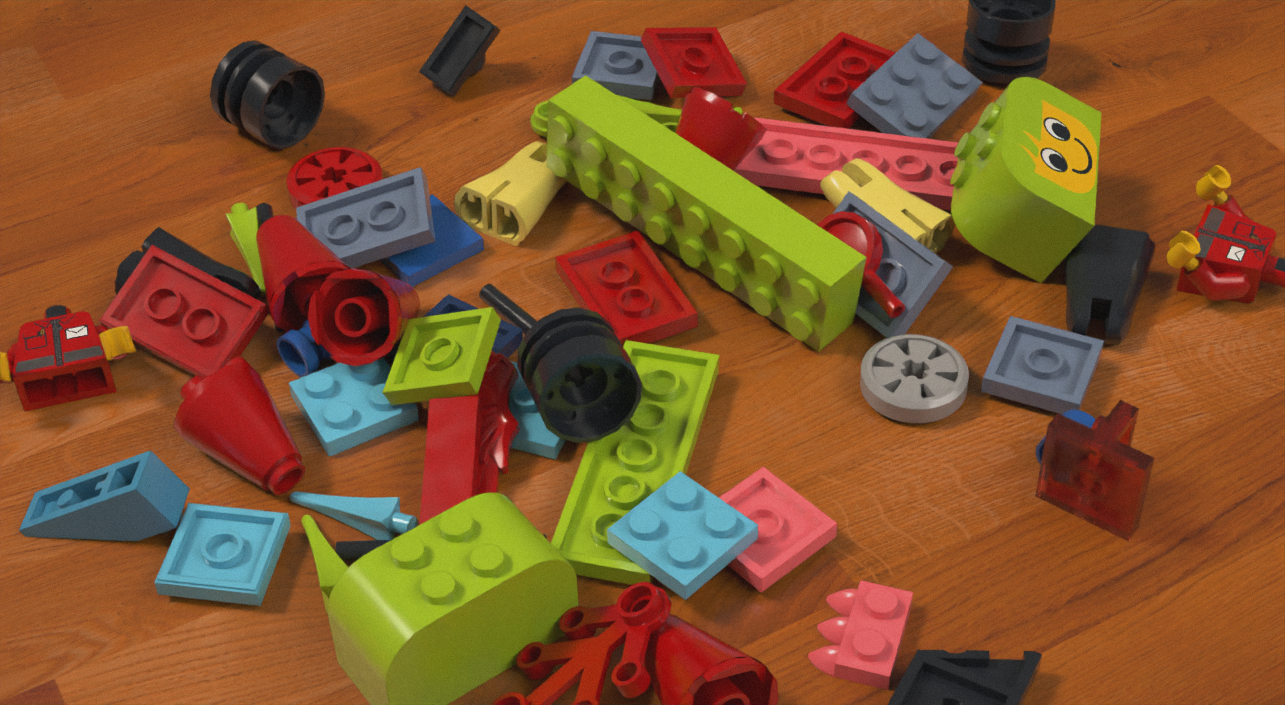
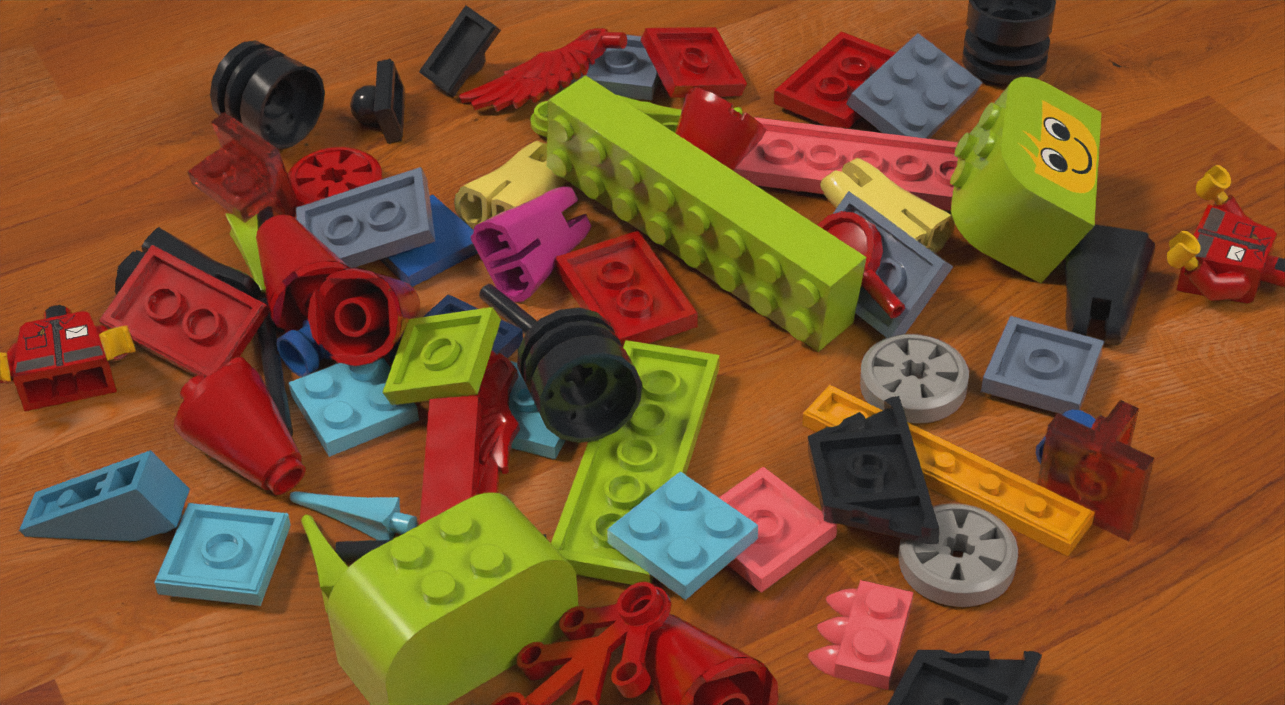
none -> clear red bracket [187,112,298,223]
none -> black bar [257,298,293,436]
none -> black tile [350,59,405,144]
none -> red animal [459,28,628,112]
none -> dark pink piece [471,187,591,302]
none -> light orange tile [802,385,1095,556]
none -> black wing [808,396,939,545]
none -> light grey wheel [899,503,1018,607]

